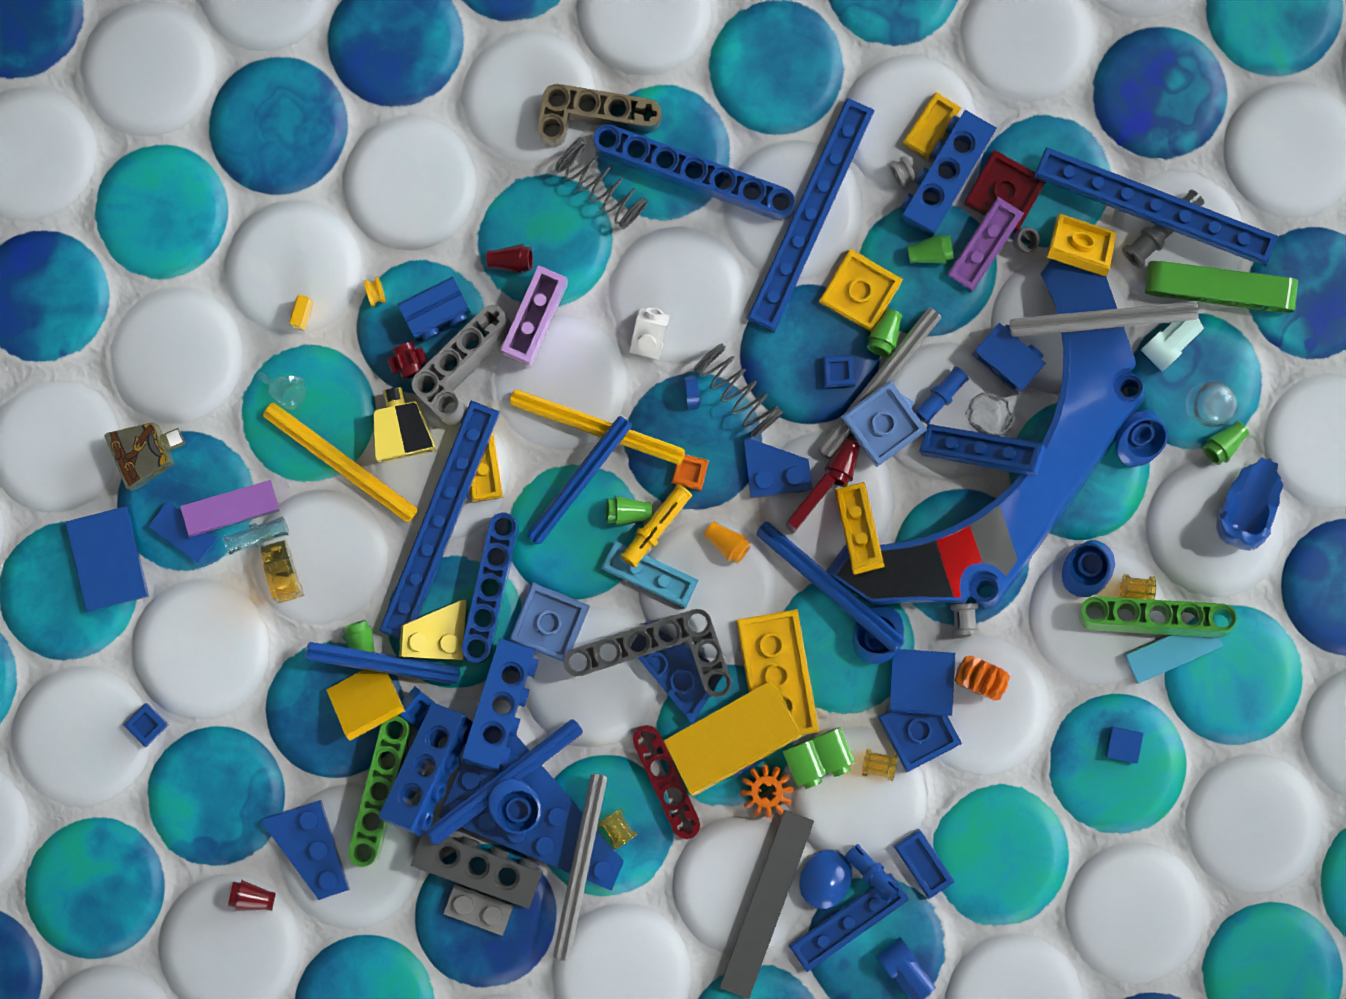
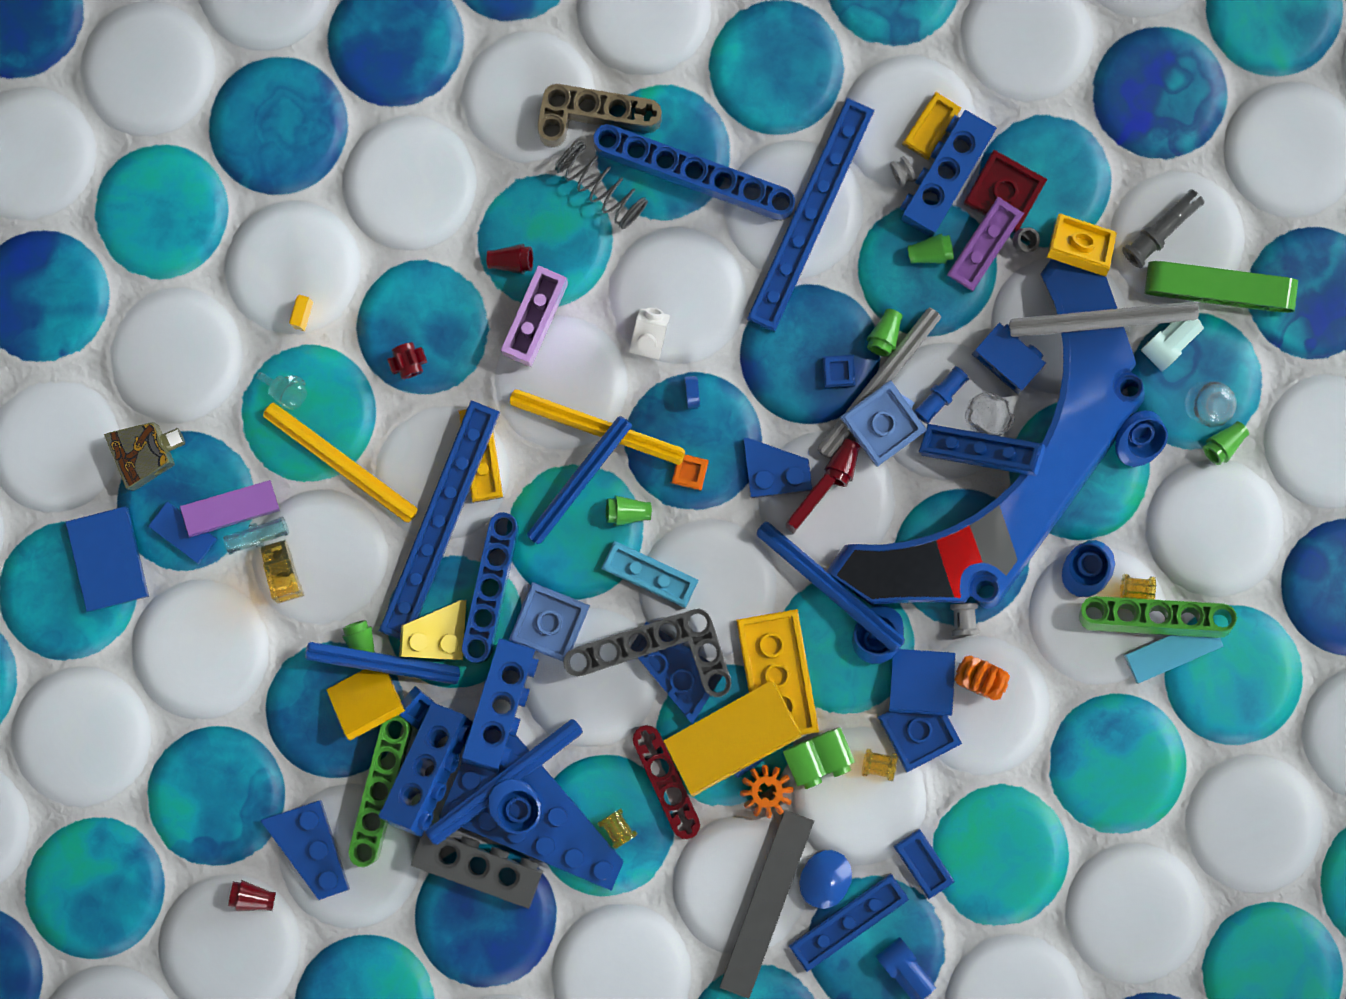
blue tile [124,703,169,747] -> none
yellow bush [363,276,387,307] -> none
torso [374,387,437,463] -> none
blue brick [397,276,471,342] -> none
light grey beam [412,305,512,426] -> none
light grey plate [444,883,514,936] -> none
light grey axle [553,773,607,961] -> none
yellow pin [620,484,692,568] -> none
dark grey piece [694,343,783,437] -> none
light orange cone [704,521,751,564] -> none
yellow tile [819,249,903,333] -> none
yellow tile [835,482,885,575] -> none
blue pin [844,844,902,903] -> none
blue tile [1034,147,1278,267] -> none
blue tile [1105,727,1143,764] -> none
blue hair [1216,457,1284,551] -> none

